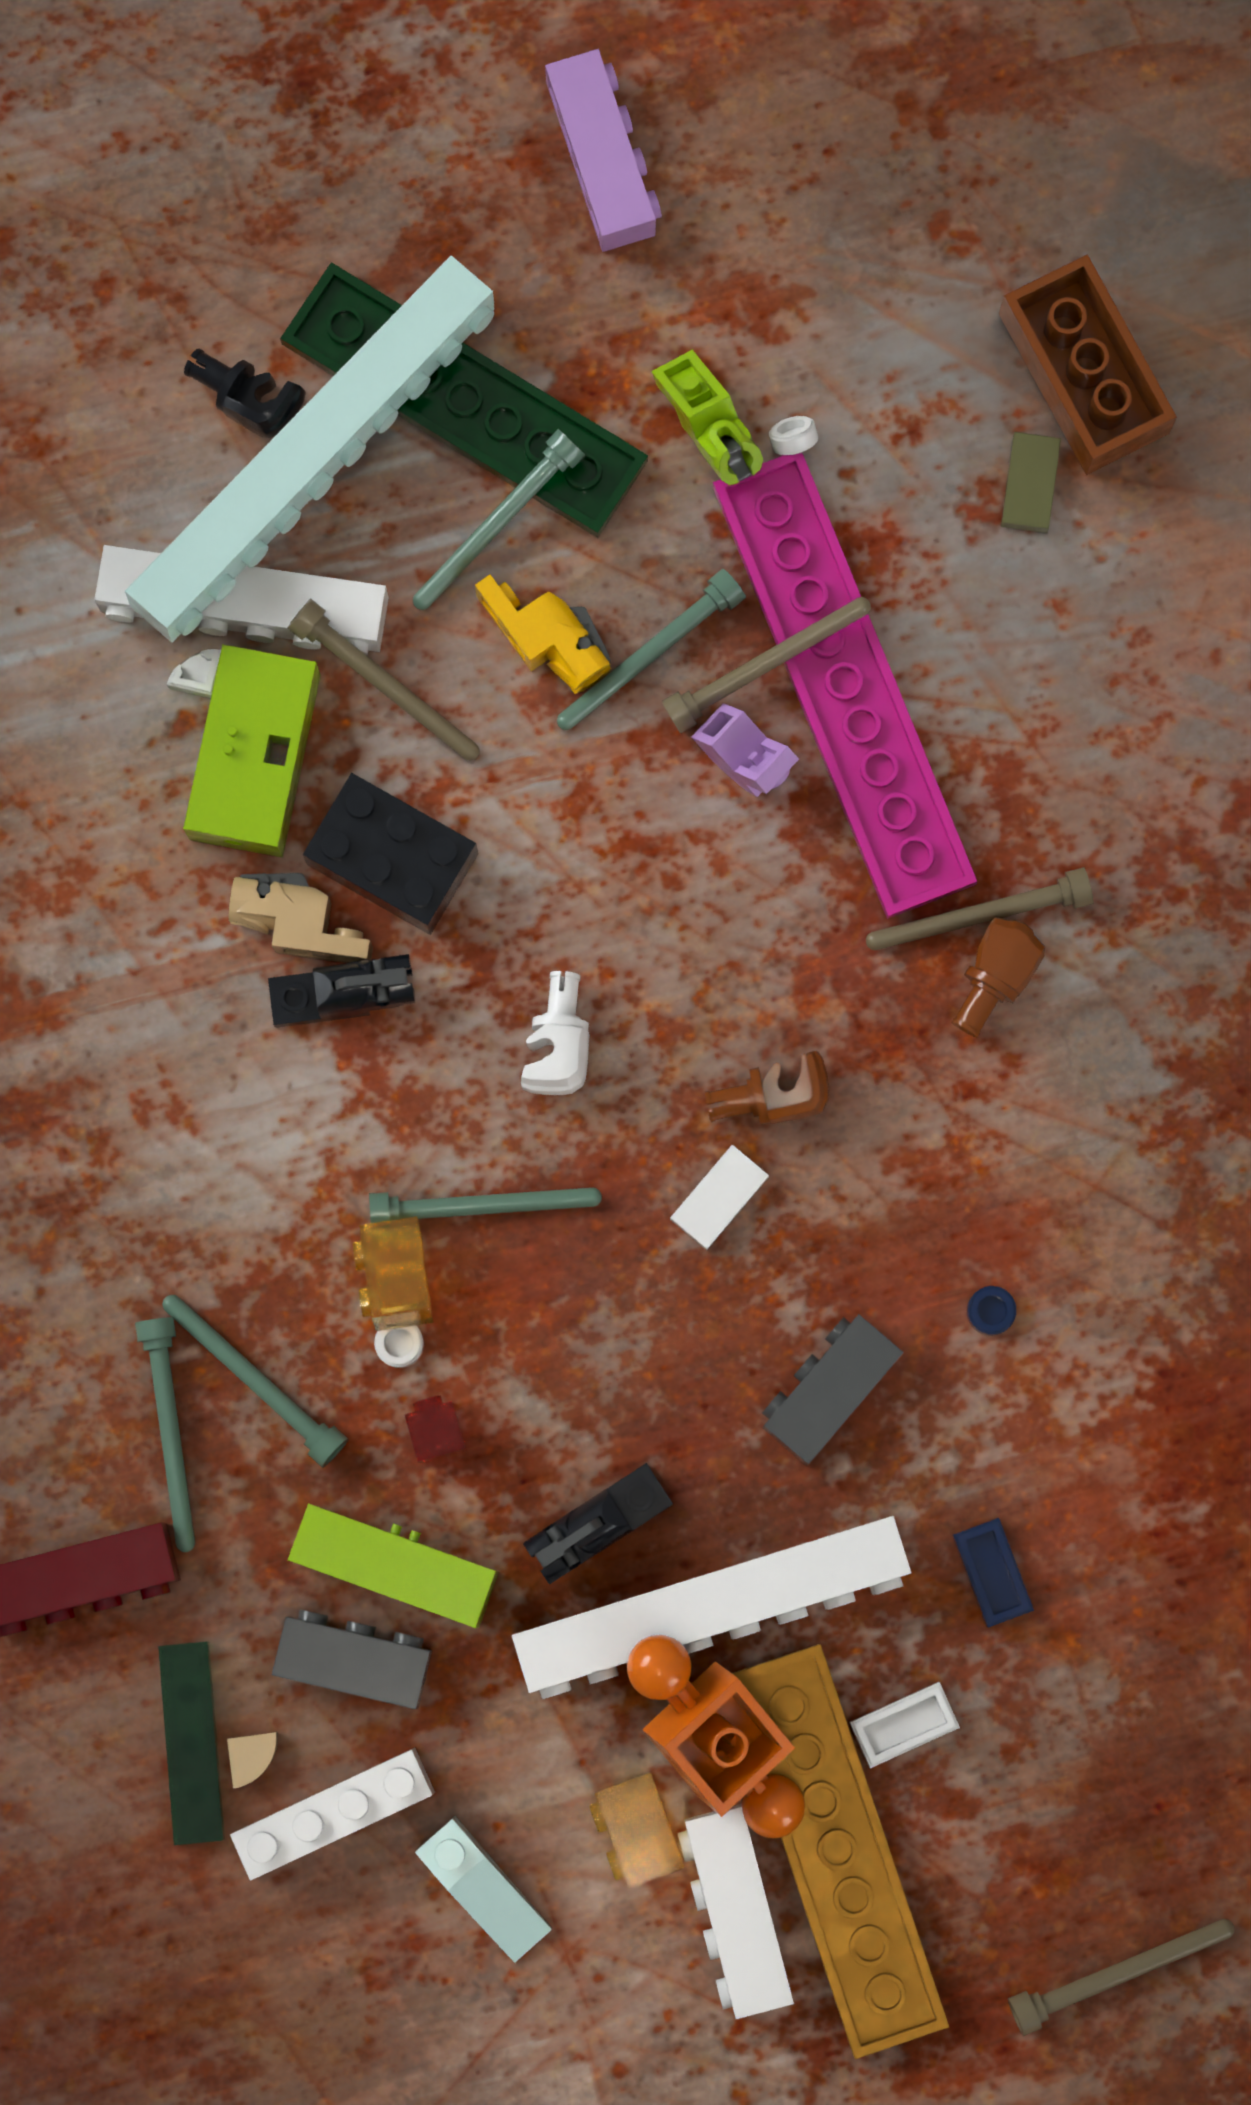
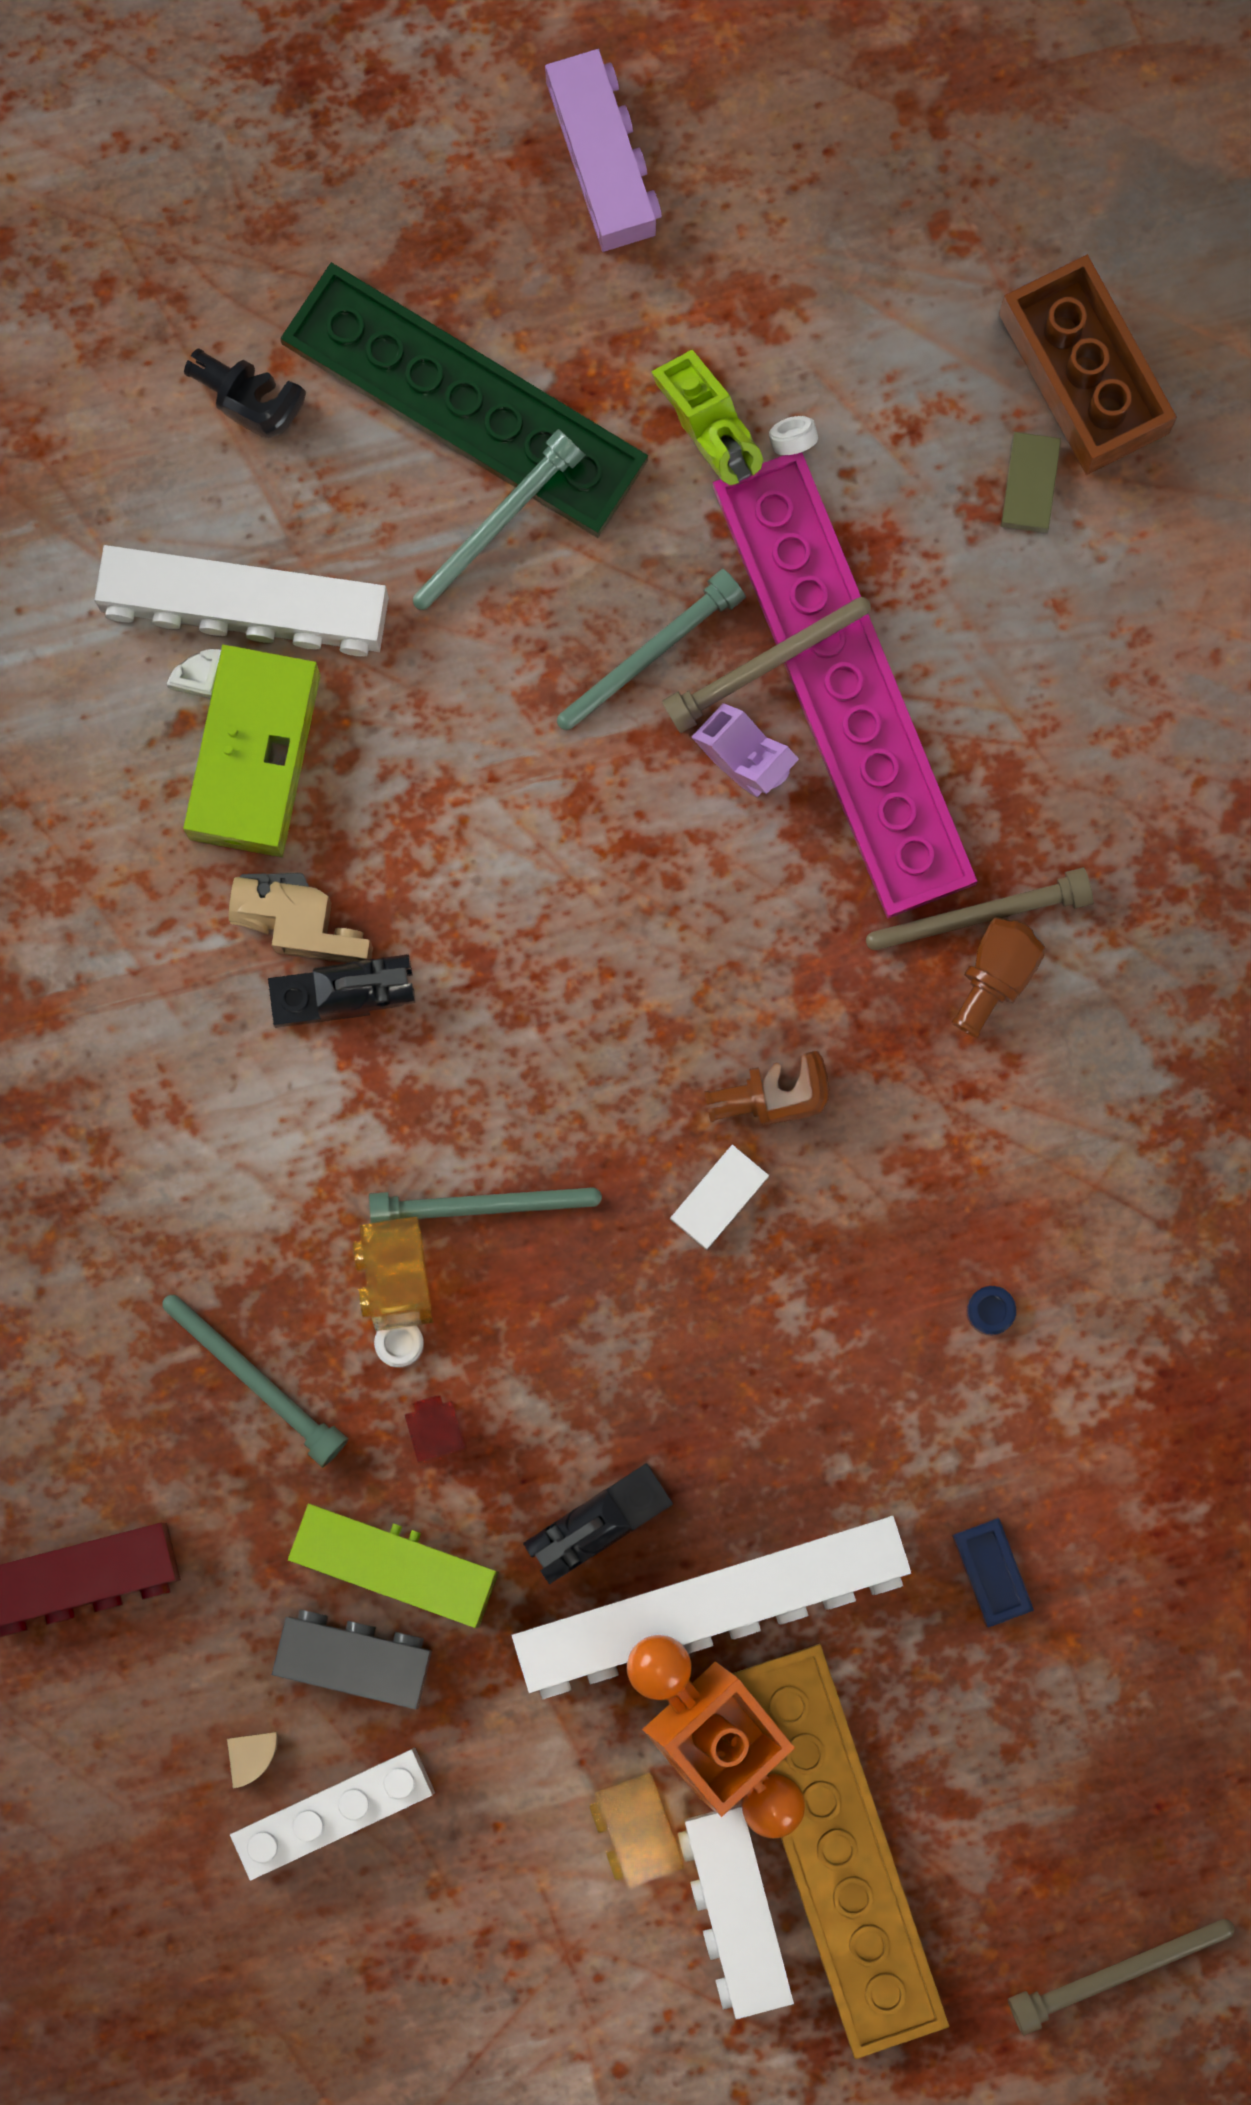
light aqua brick [125,256,494,643] -> none
sand green piece [135,1317,195,1552] -> none
clear green tile [158,1641,225,1845] -> none
dark tan piece [287,598,480,761] -> none
black brick [303,772,478,935] -> none
light aqua slope [415,1816,552,1963] -> none
yellow plate [475,574,611,694] -> none
white piece [521,971,590,1095] -> none
dark grey brick [762,1314,904,1466] -> none
white tile [849,1682,960,1768] -> none

